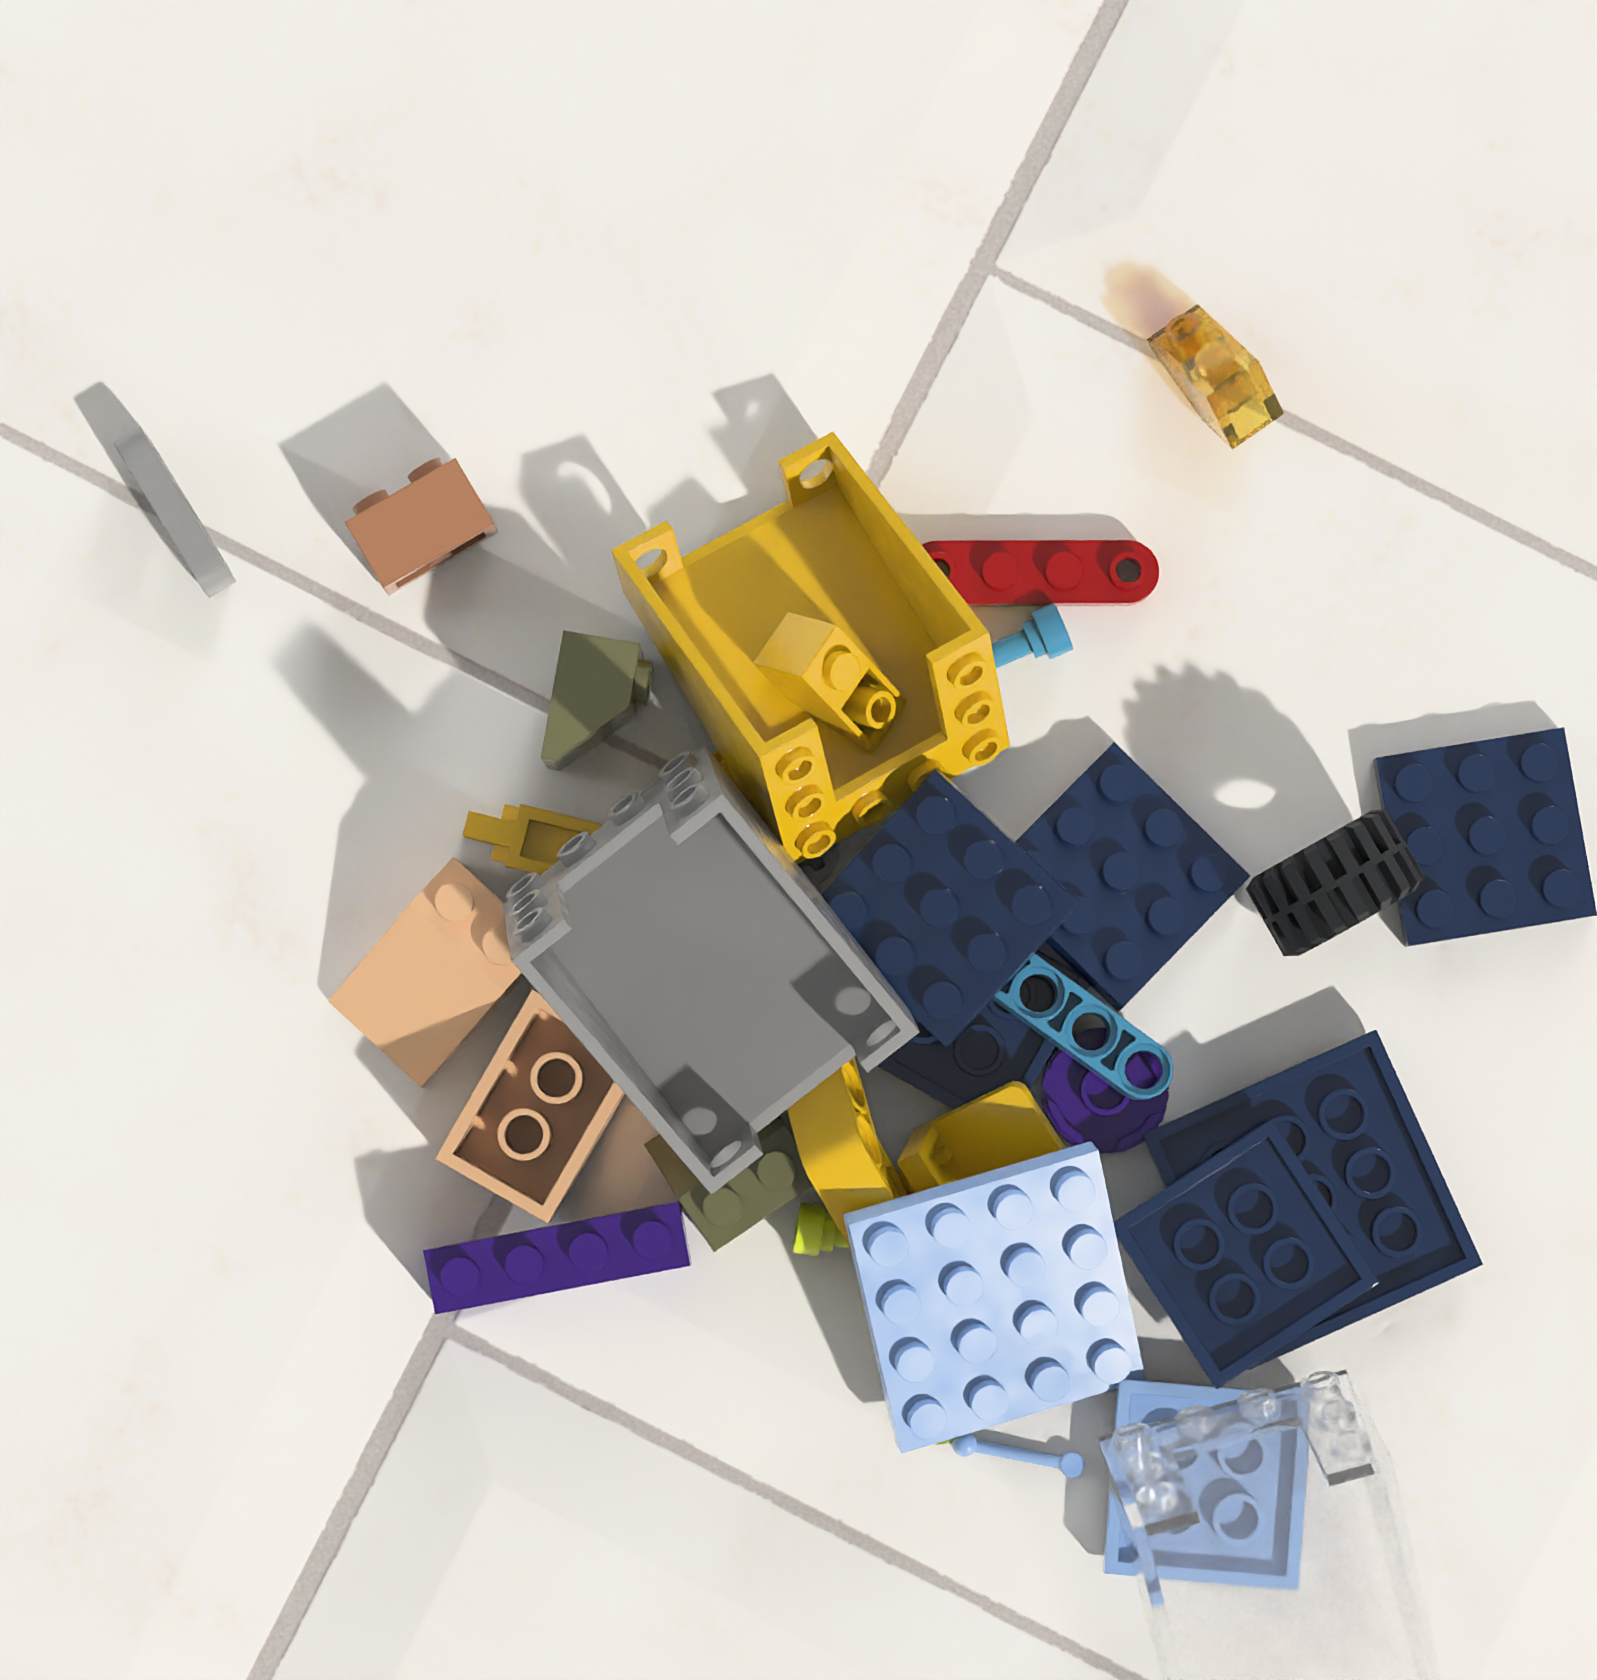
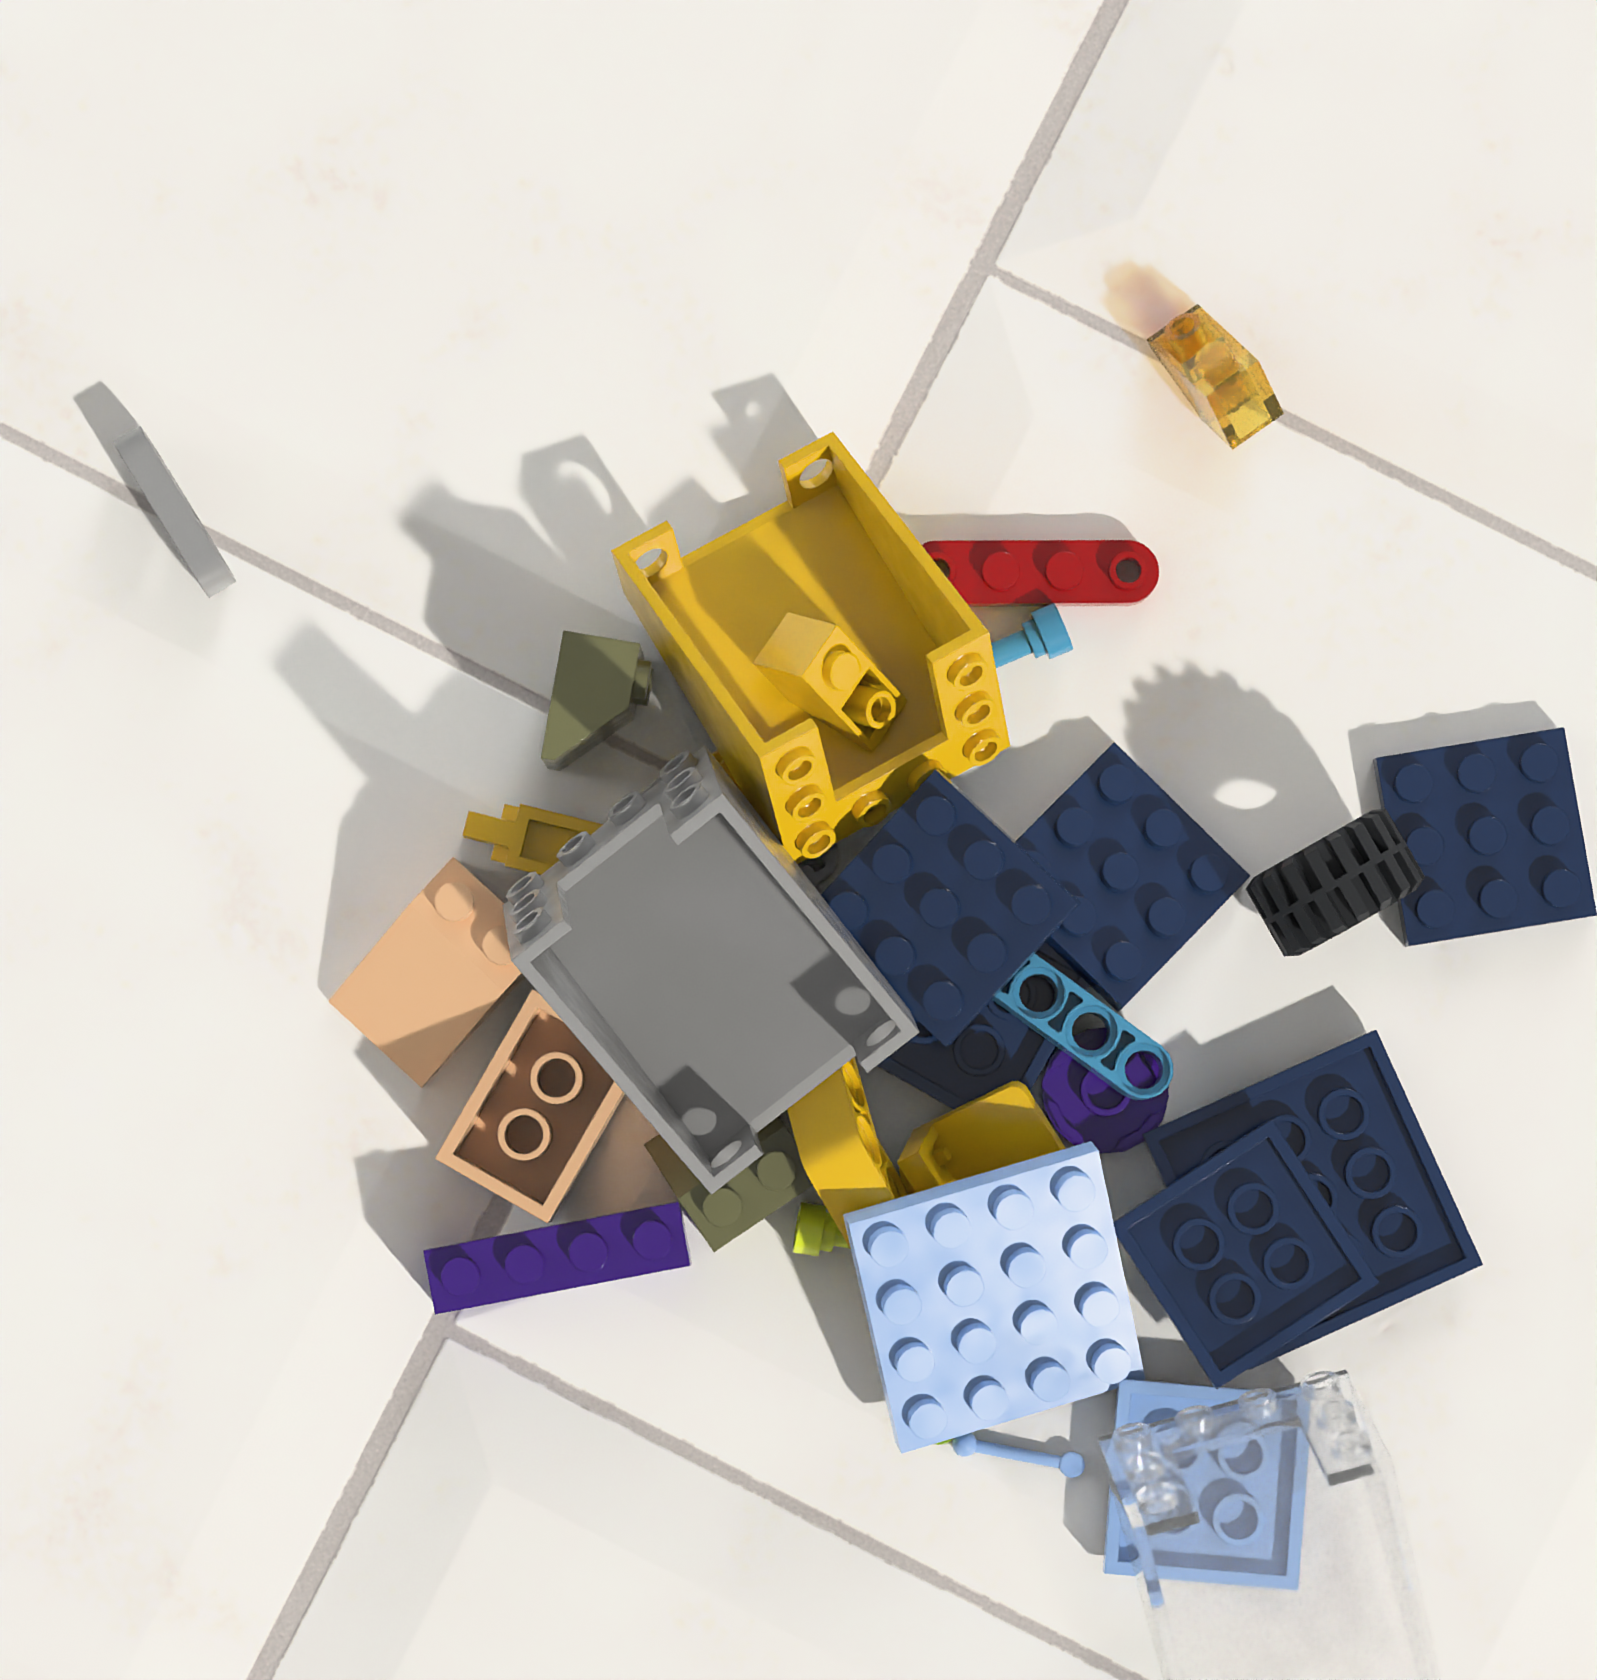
nougat brick [345,457,498,596] -> none

